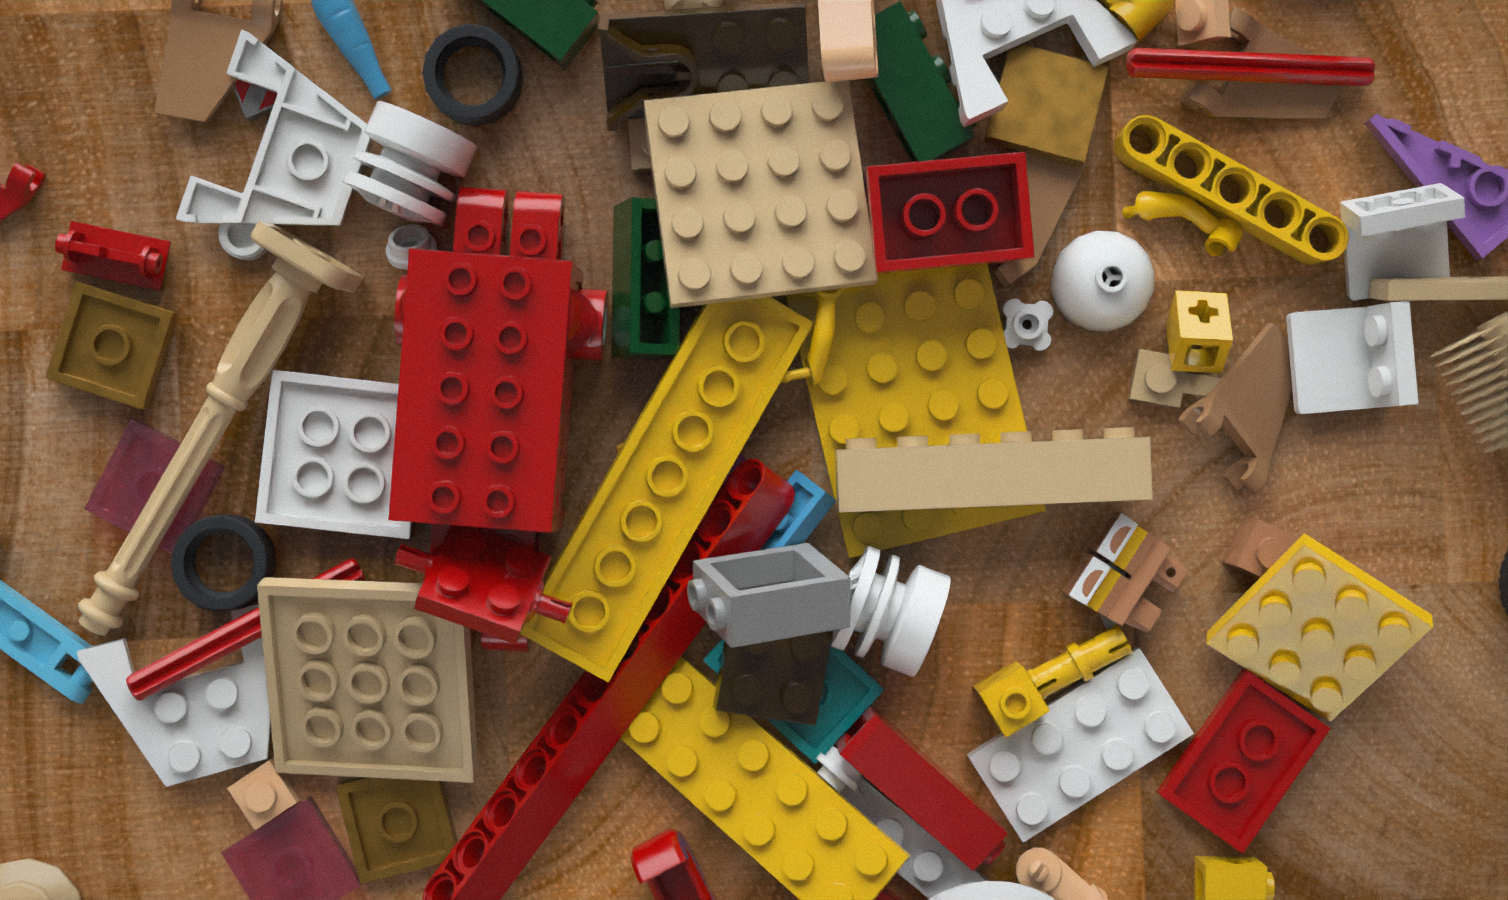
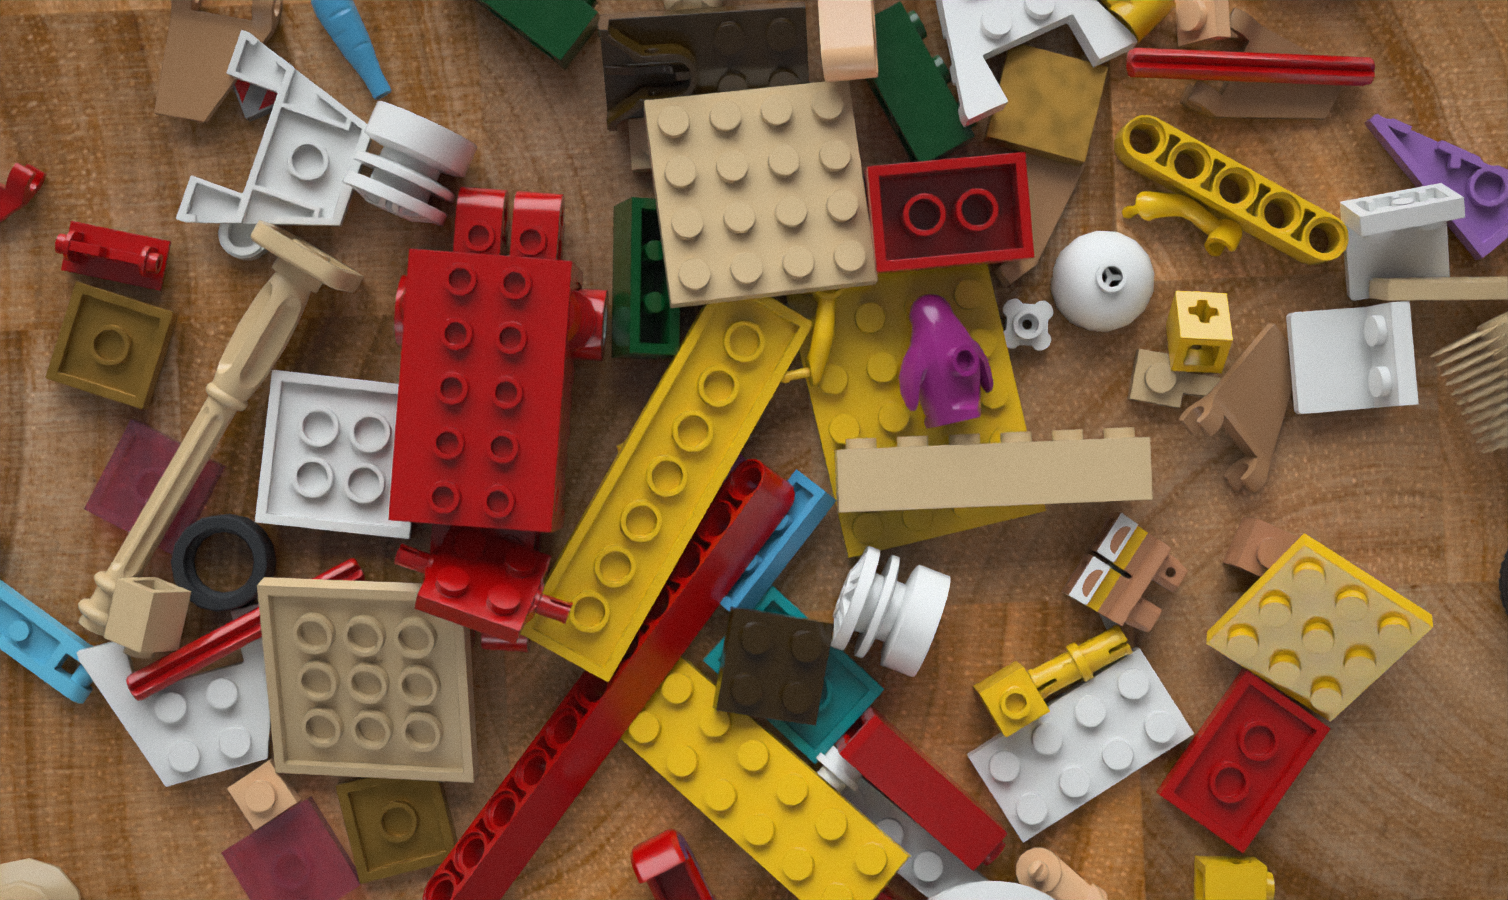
white plate [386,224,437,270] -> none
black tyre [422,24,523,126] -> none
light grey window [687,543,851,648] -> none
none -> tan brick [104,577,192,659]
none -> magenta animal [899,294,994,429]

